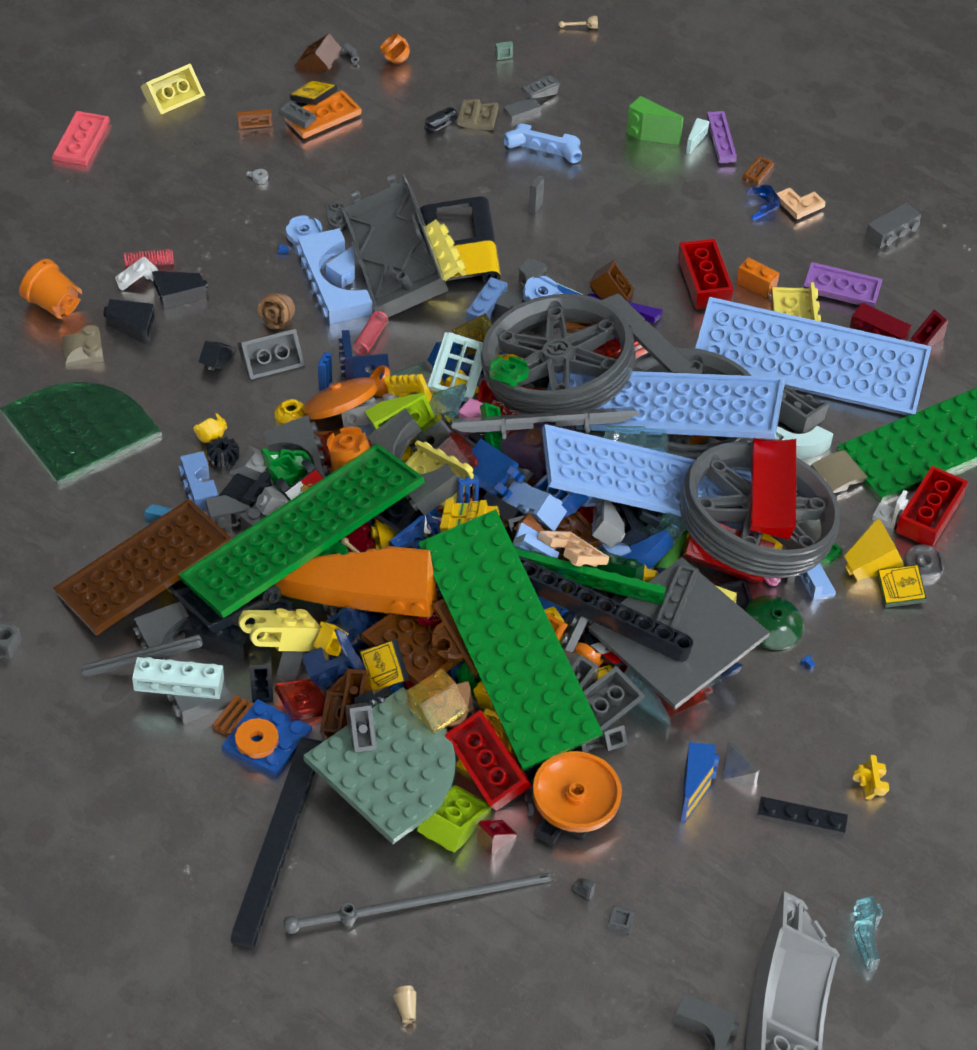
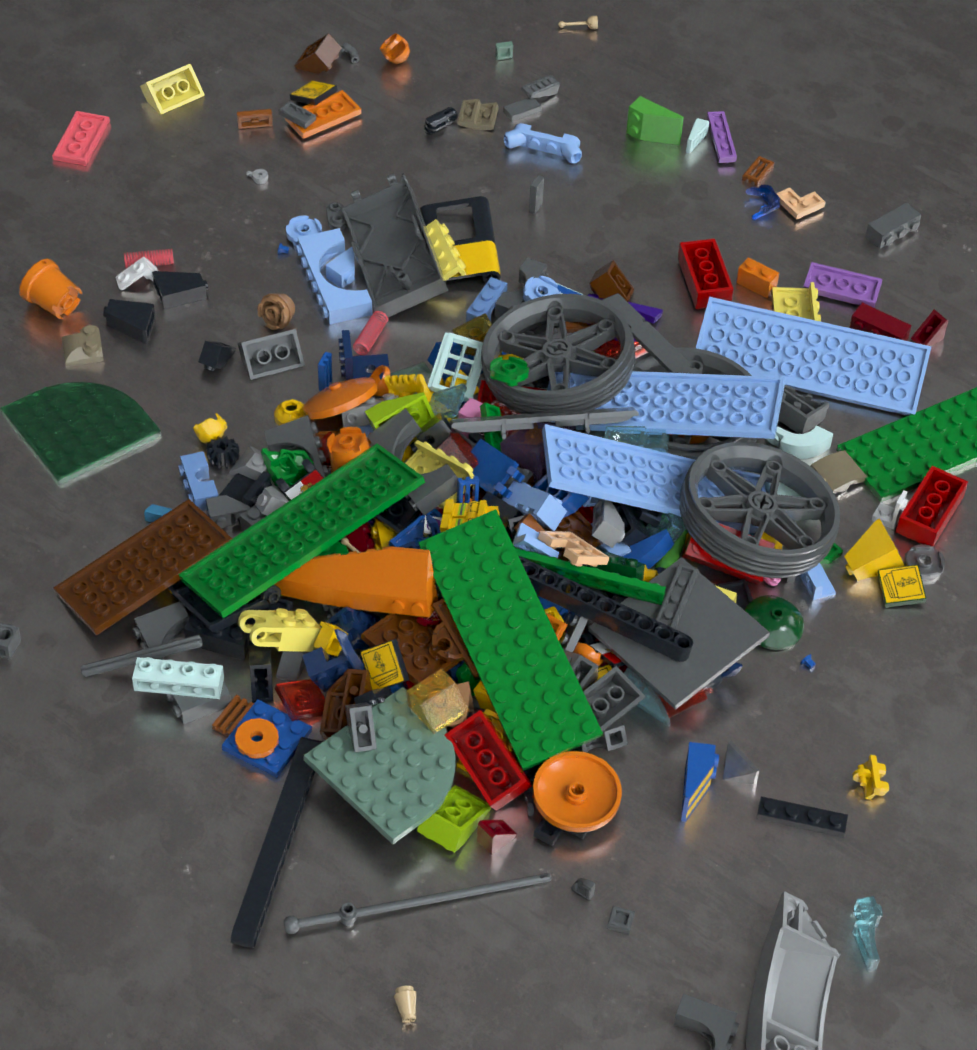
red arch [750,438,796,539] -> none

